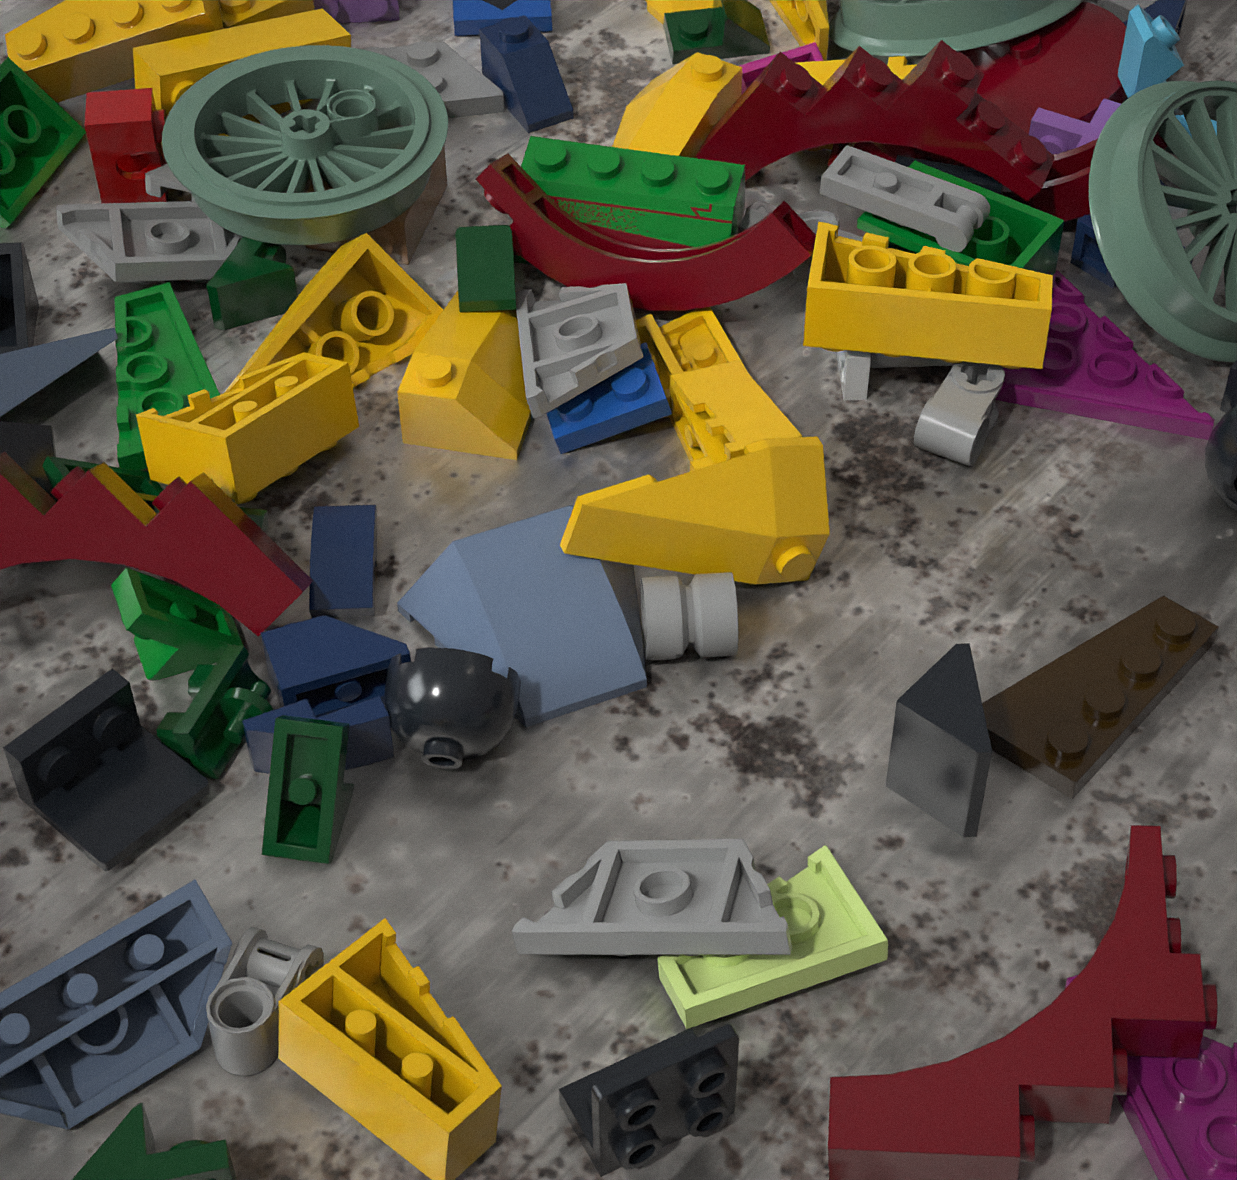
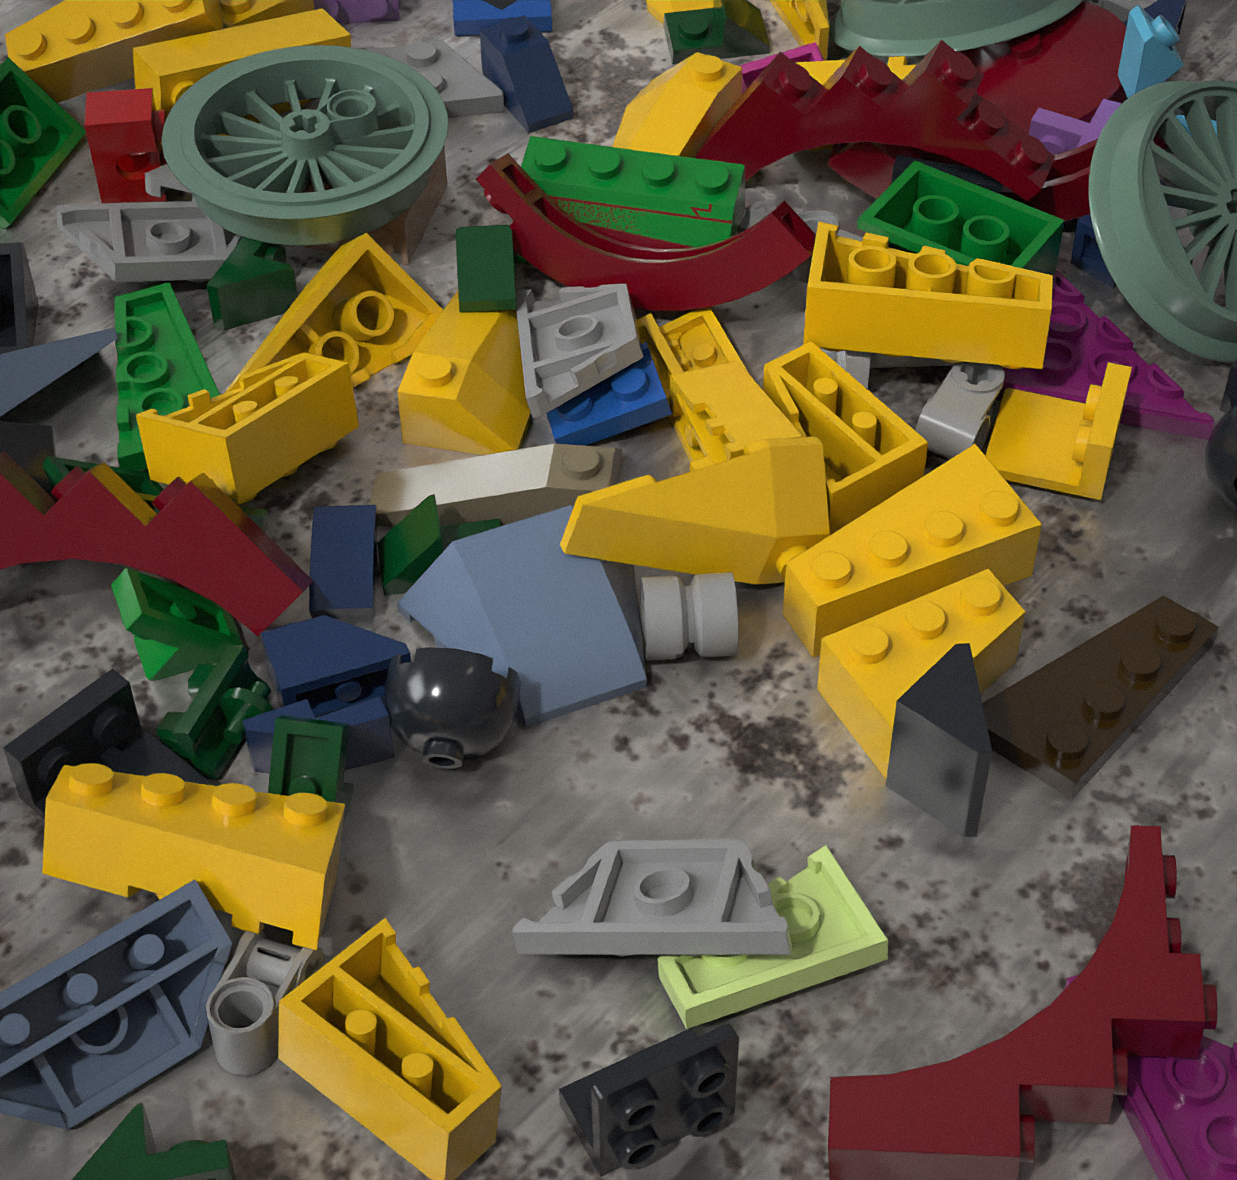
light grey plate [820,145,990,252] -> none
none -> yellow wedge [42,763,345,951]
none -> dark tan wedge [369,443,623,527]
none -> dark green slope [377,494,500,596]
none -> yellow wedge [763,341,928,536]
none -> yellow wedge [783,444,1042,658]
none -> yellow wedge [817,569,1026,779]
none -> yellow bracket [985,362,1132,500]

